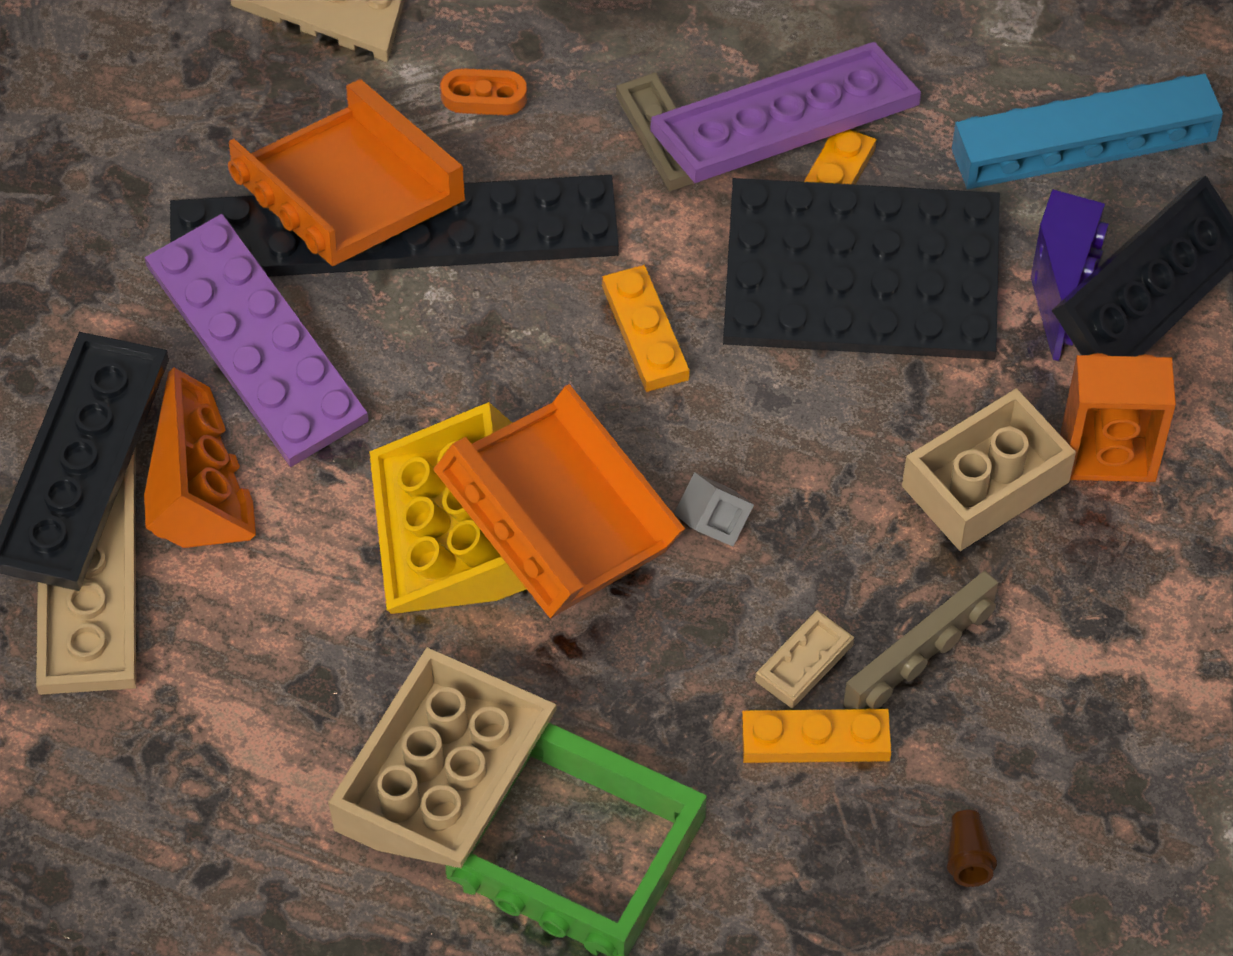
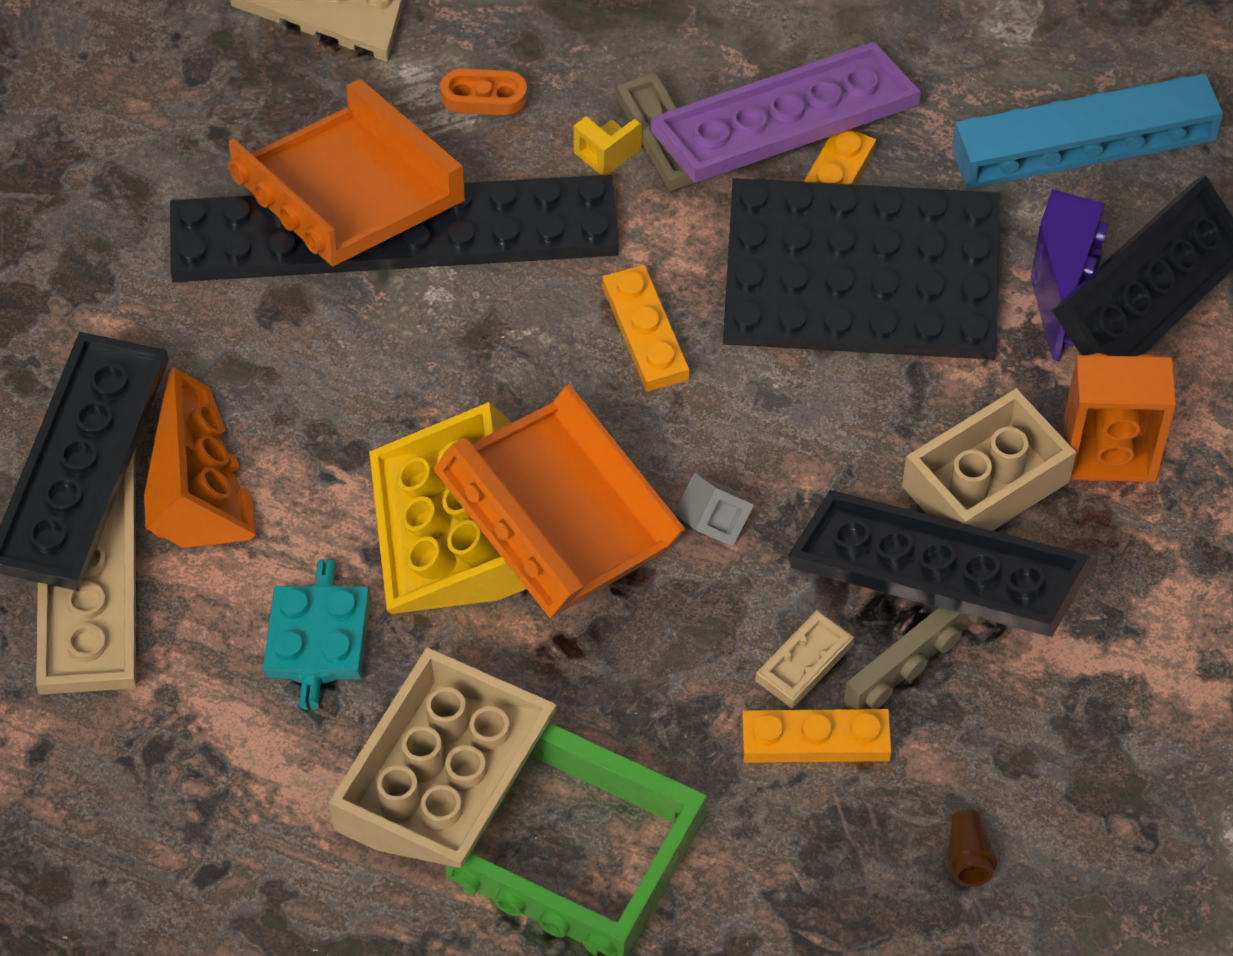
medium lavender plate [145,214,368,467] -> none
none -> teal plate [263,559,371,710]
none -> yellow panel [574,116,642,175]
none -> black plate [788,490,1091,637]

